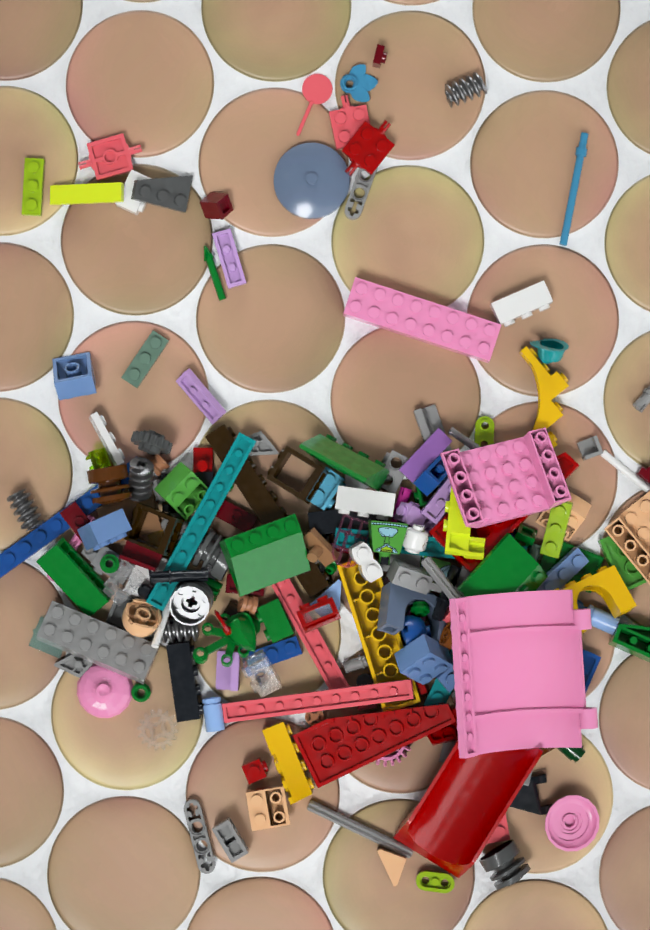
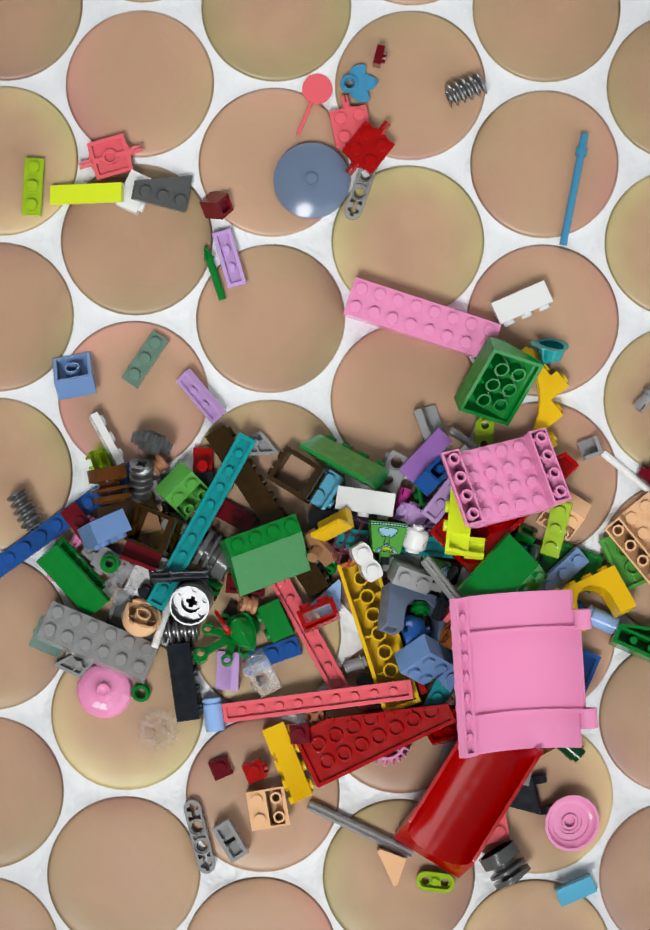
none -> dark red plate [208,755,234,781]
none -> dark red plate [289,723,311,745]
none -> yellow panel [310,508,354,542]
none -> green slope [454,336,544,426]
none -> medium azure panel [554,873,597,907]

